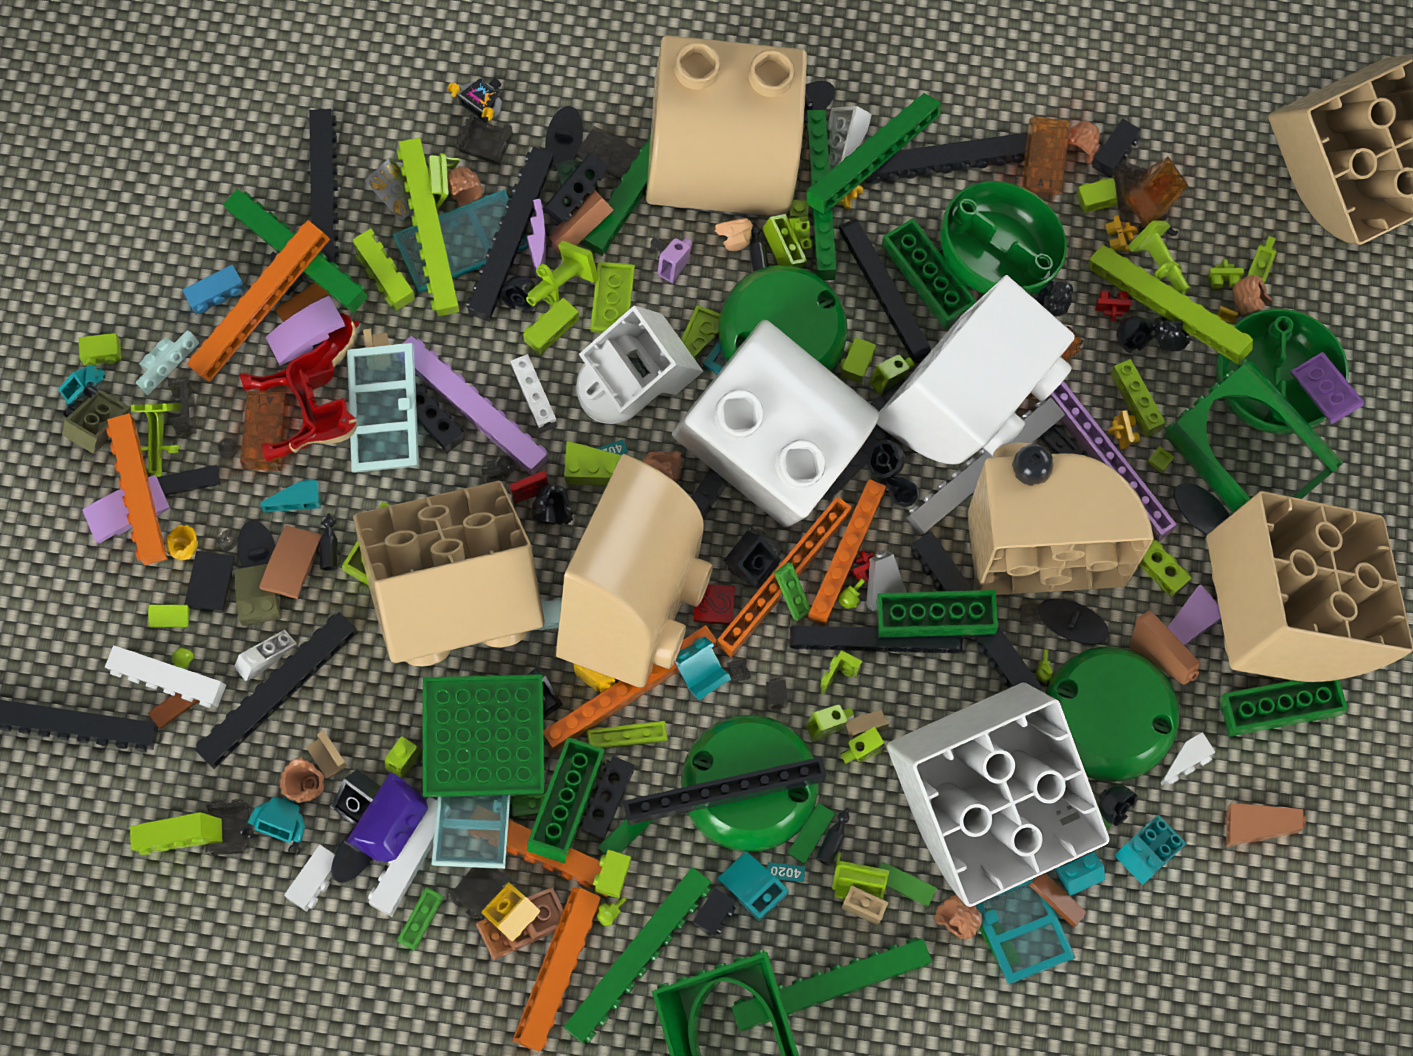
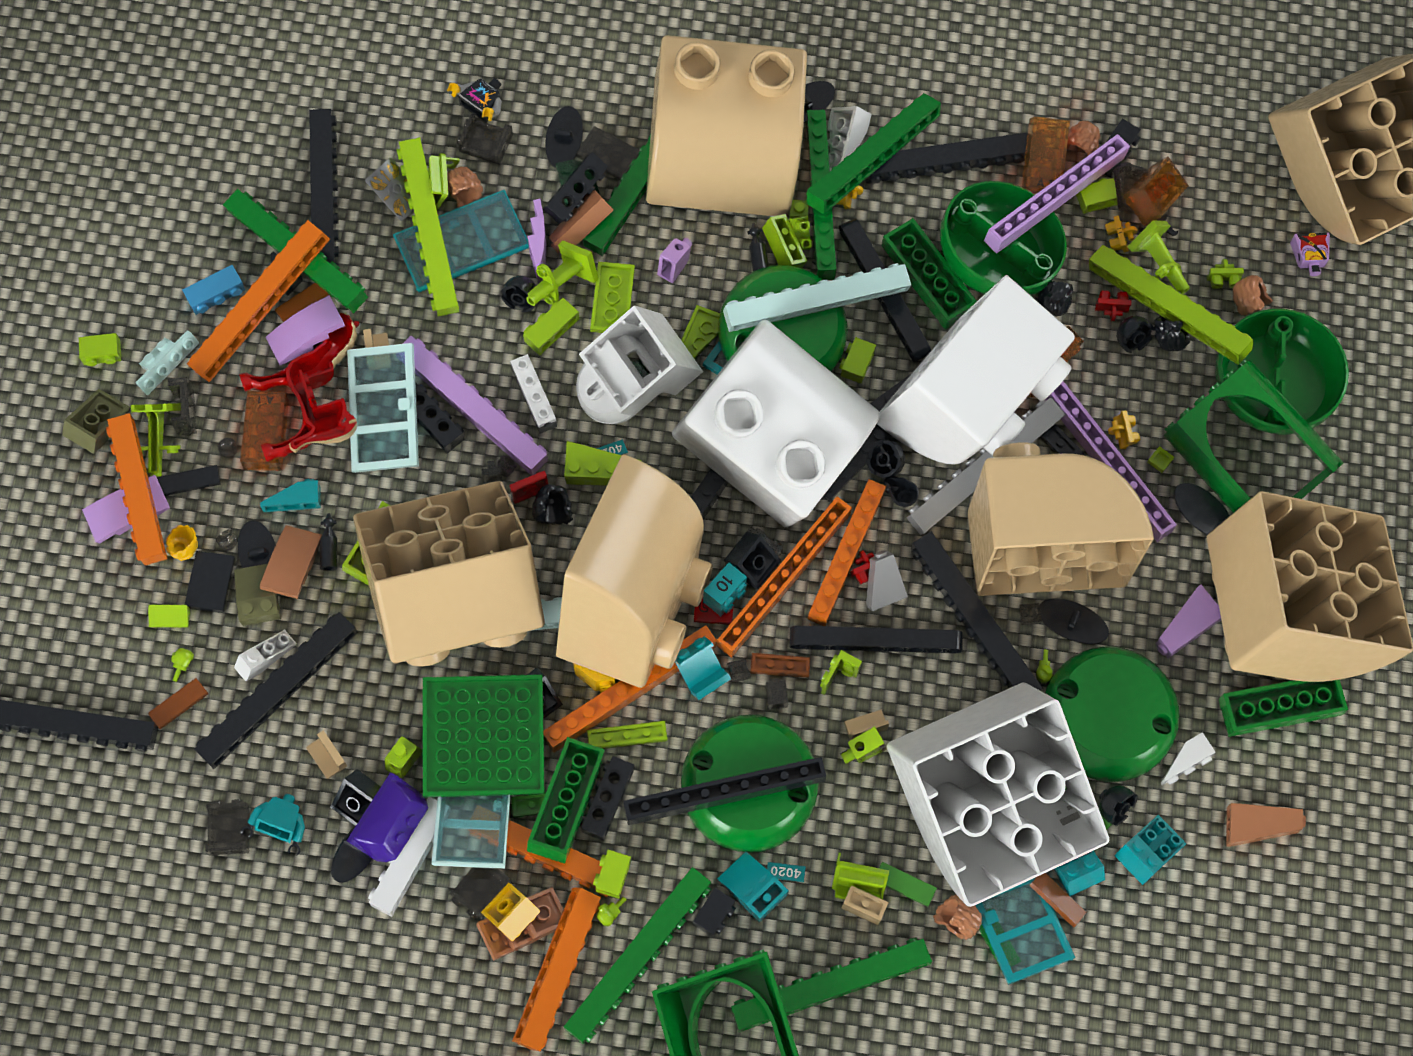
teal torso [58,364,105,418] -> none
white brick [105,645,226,708] -> none
lime wedge [130,812,223,855] -> none
nougat hair [279,757,324,803] -> none
white brick [284,845,335,912] -> none
lime wedge [352,228,415,311] -> none
bright green tile [397,887,444,951] -> none
black brick [466,147,554,322] -> none
green tile [598,819,654,855] -> none
nougat hair [642,450,683,484] -> none
clear smoke tile [649,237,669,259] -> none
light nougat helmet [715,218,753,251] -> none
bright green tile [774,562,811,621] -> none
green tile [787,803,836,865] -> none
lime torso [805,704,854,742] -> none
black wheel [816,808,850,866] -> none
lime piece [838,578,865,609] -> none
lime torso [869,355,914,396] -> none
green brick [876,590,998,638] -> none
black cylinder [1012,444,1054,486] -> none
lime brick [1110,359,1166,438] -> none
nougat slope [1129,610,1200,685] -> none
lime brick [1139,540,1192,598] -> none
yellow slope [1217,305,1238,323] -> none
lime hinge [1247,236,1276,283] -> none
medium lavender tile [1290,352,1365,424] -> none
none -> teal brick [703,563,747,617]
none -> light aqua brick [723,263,911,332]
none -> dark orange tile [750,653,810,678]
none -> lavender brick [984,134,1130,254]
none -> torso [1290,232,1330,276]

